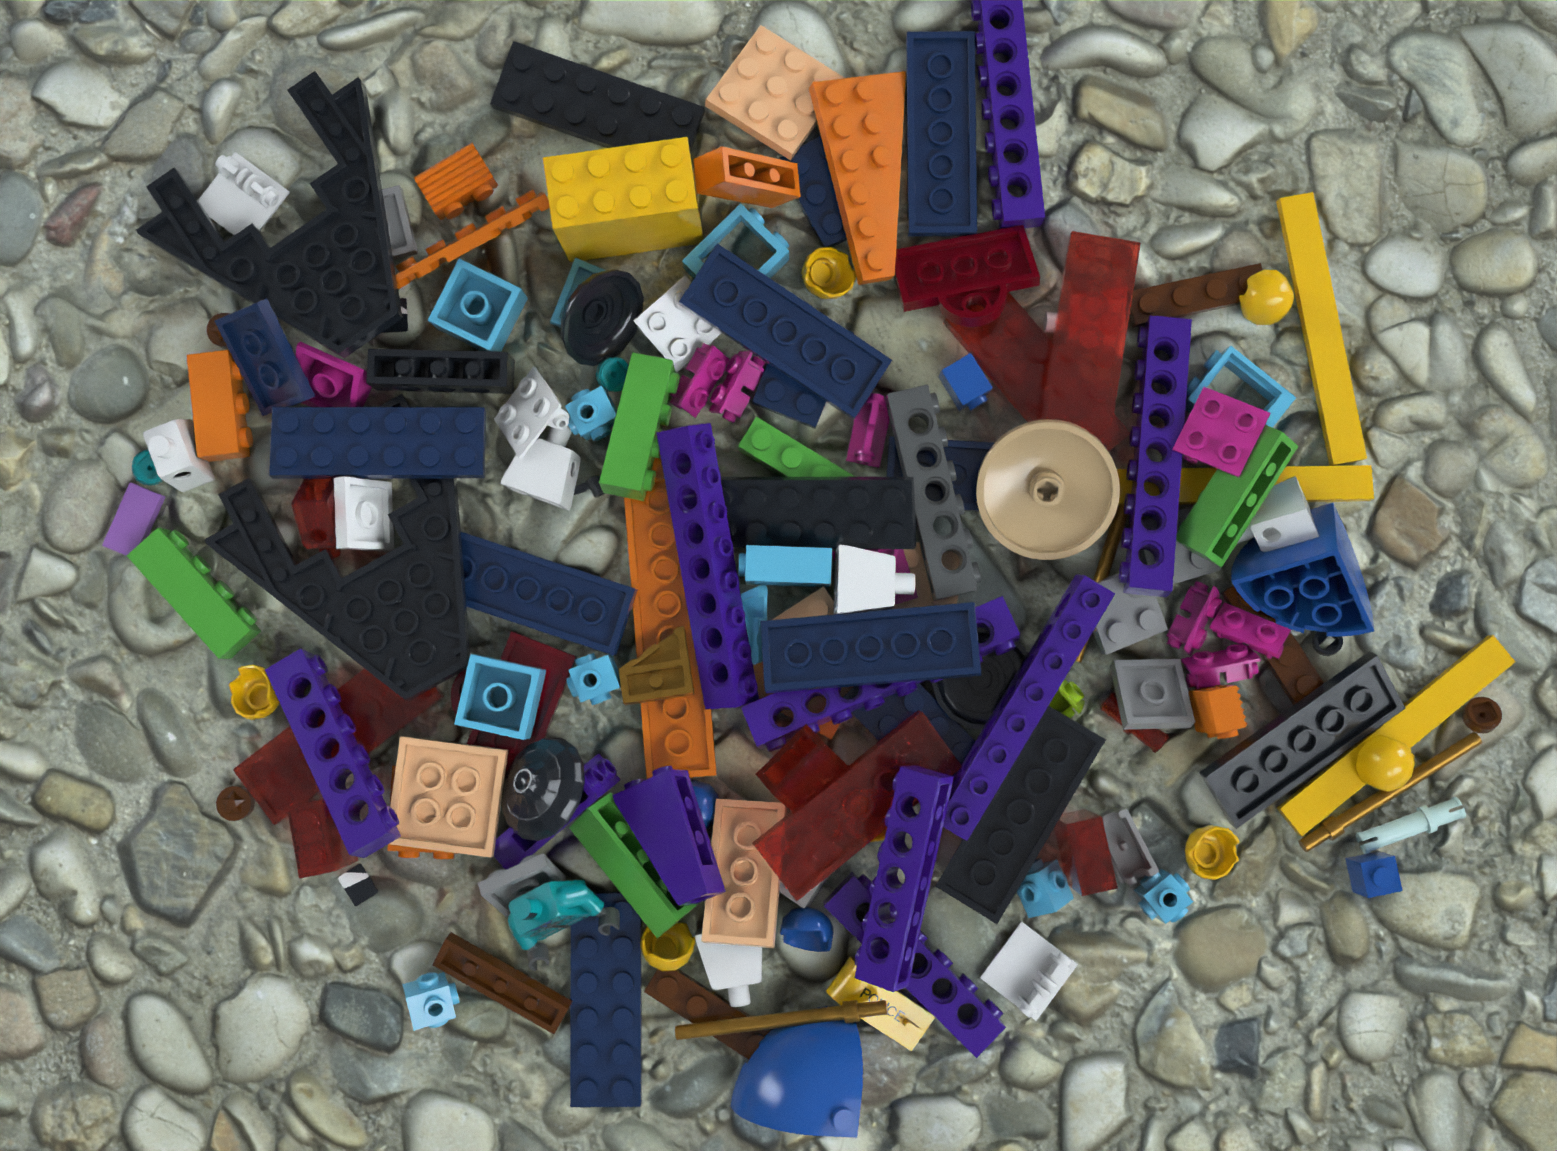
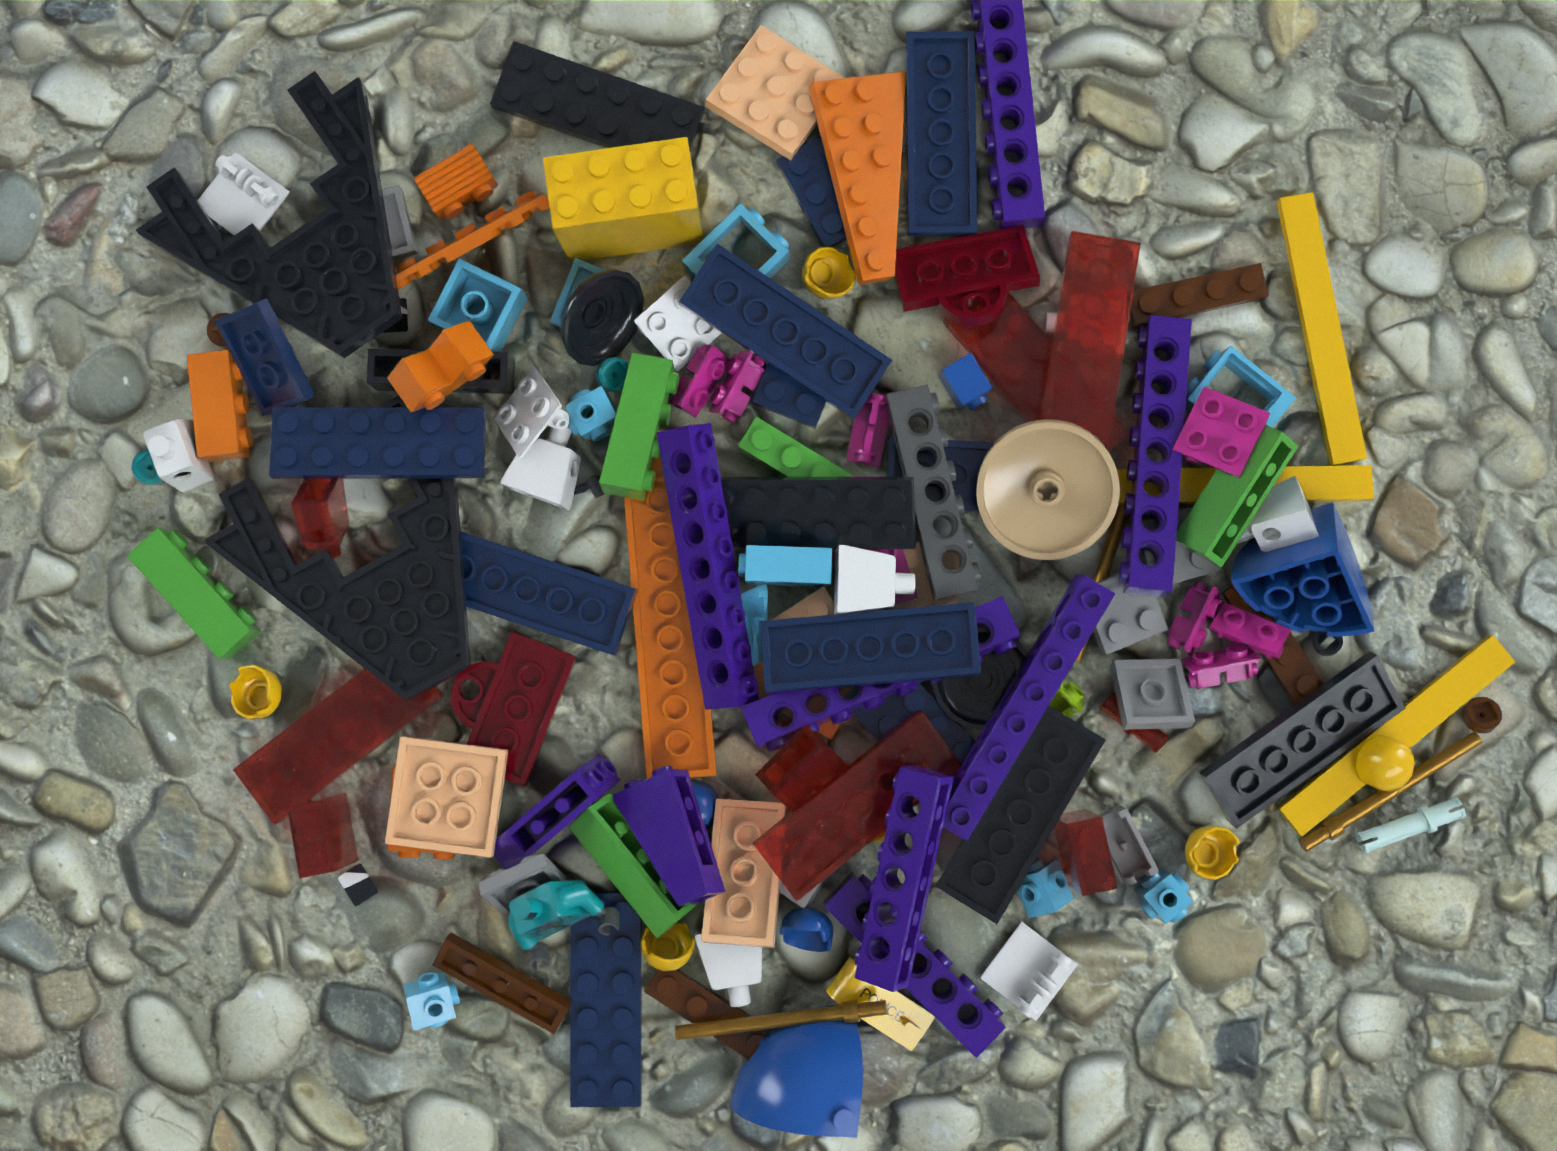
medium lavender tile [102,482,166,556] -> none
reddish brown tile [216,785,255,821] -> none
dark purple brick [265,648,401,858] -> none
dark pink slope [296,341,372,407] -> none
white plate [334,476,394,552] -> none
medium azure brick [454,654,546,740] -> none
black hat [501,737,585,841] -> none
medium azure brick [566,653,621,706] -> none
pearl gold wing [619,626,694,706] -> none
orange brick [693,146,801,208] -> none
orange brick [1188,685,1248,739] -> none
yellow hair [1239,270,1294,325] -> none
blue brick [1345,851,1403,898] -> none
none -> orange brick [387,320,494,412]

